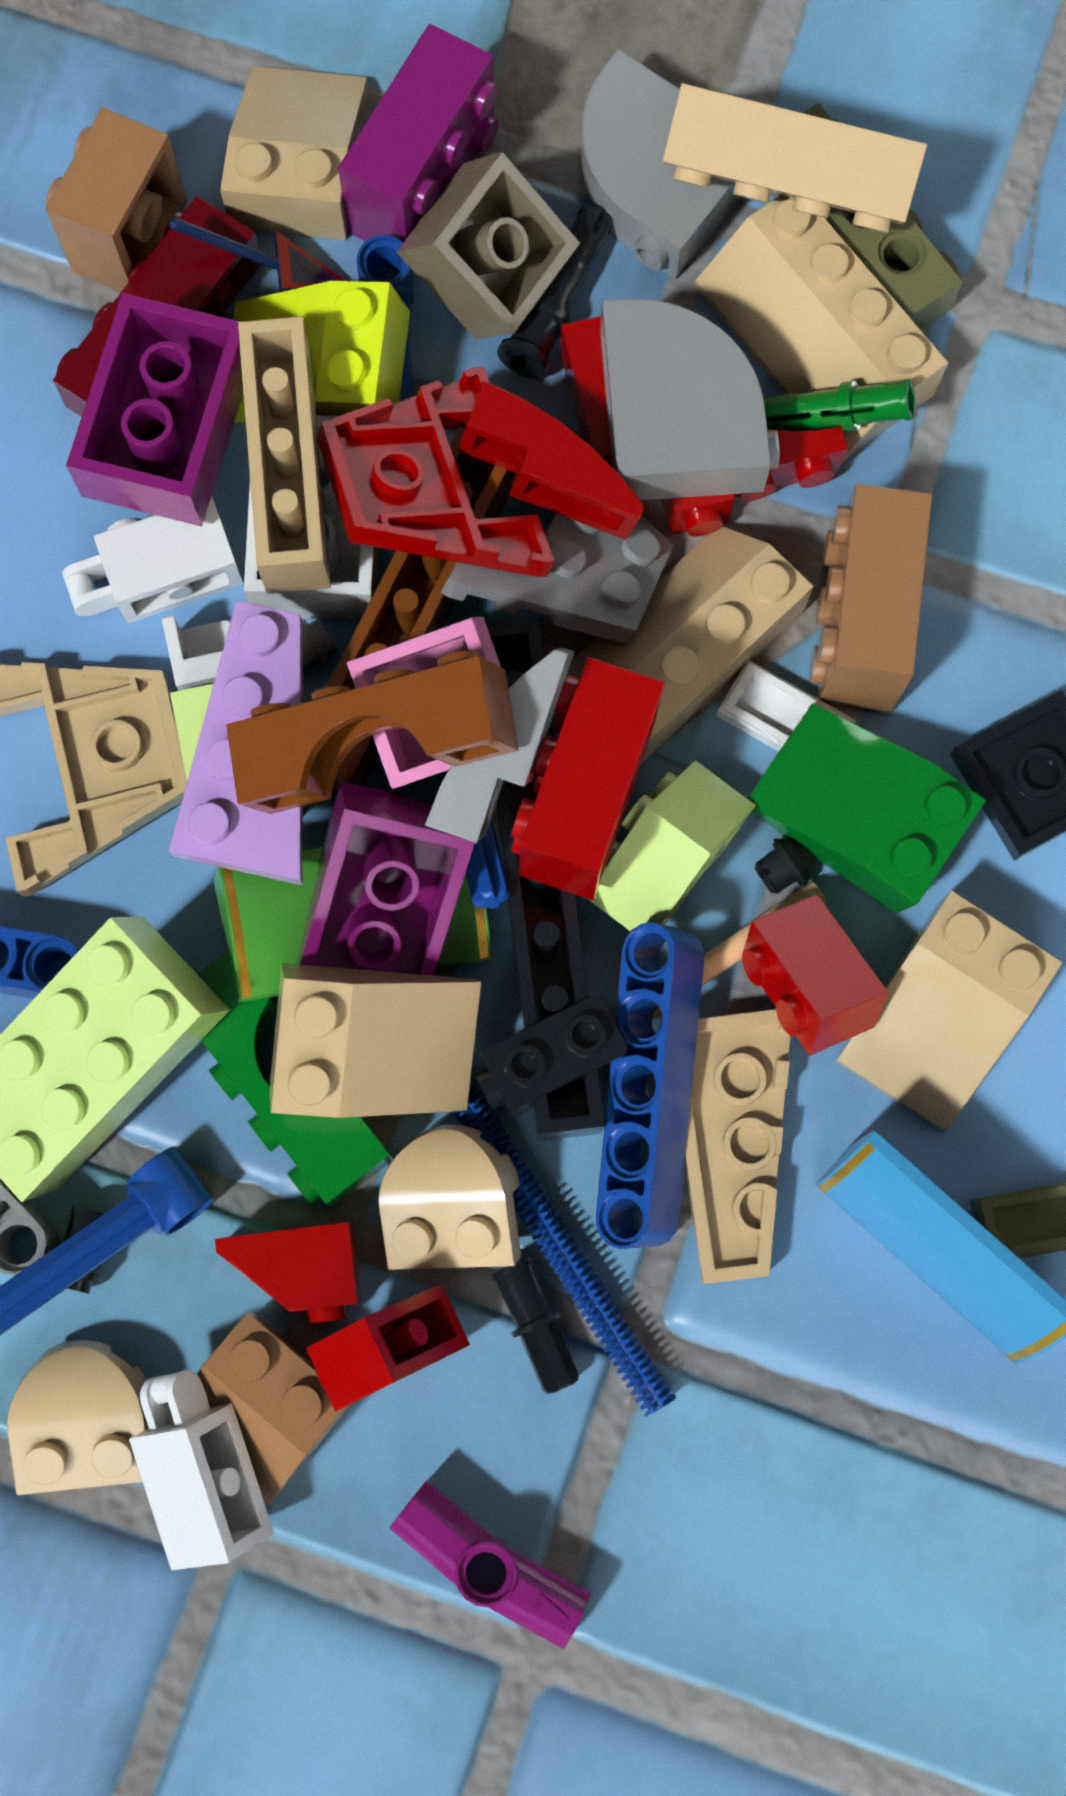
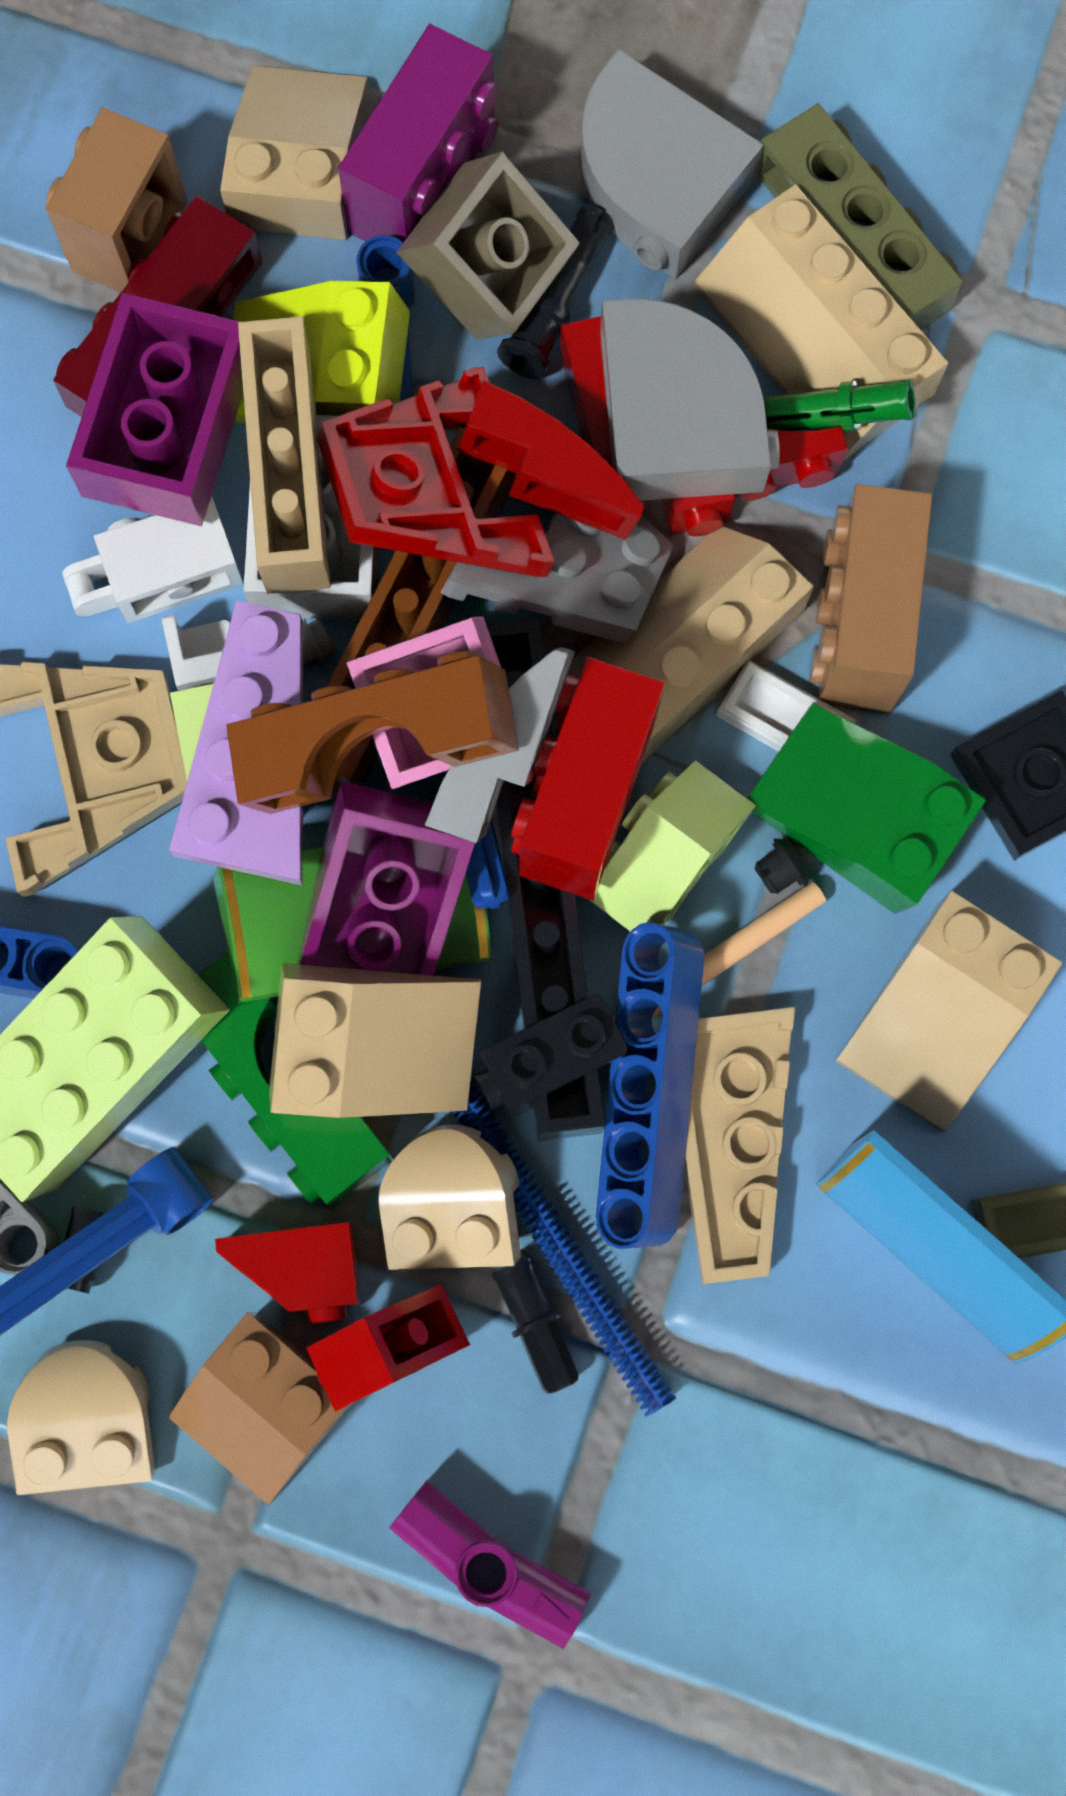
white brick [129,1370,274,1570] -> none
dark blue piece [169,218,346,292] -> none
tan slope [662,83,927,233] -> none
red brick [742,894,888,1056] -> none

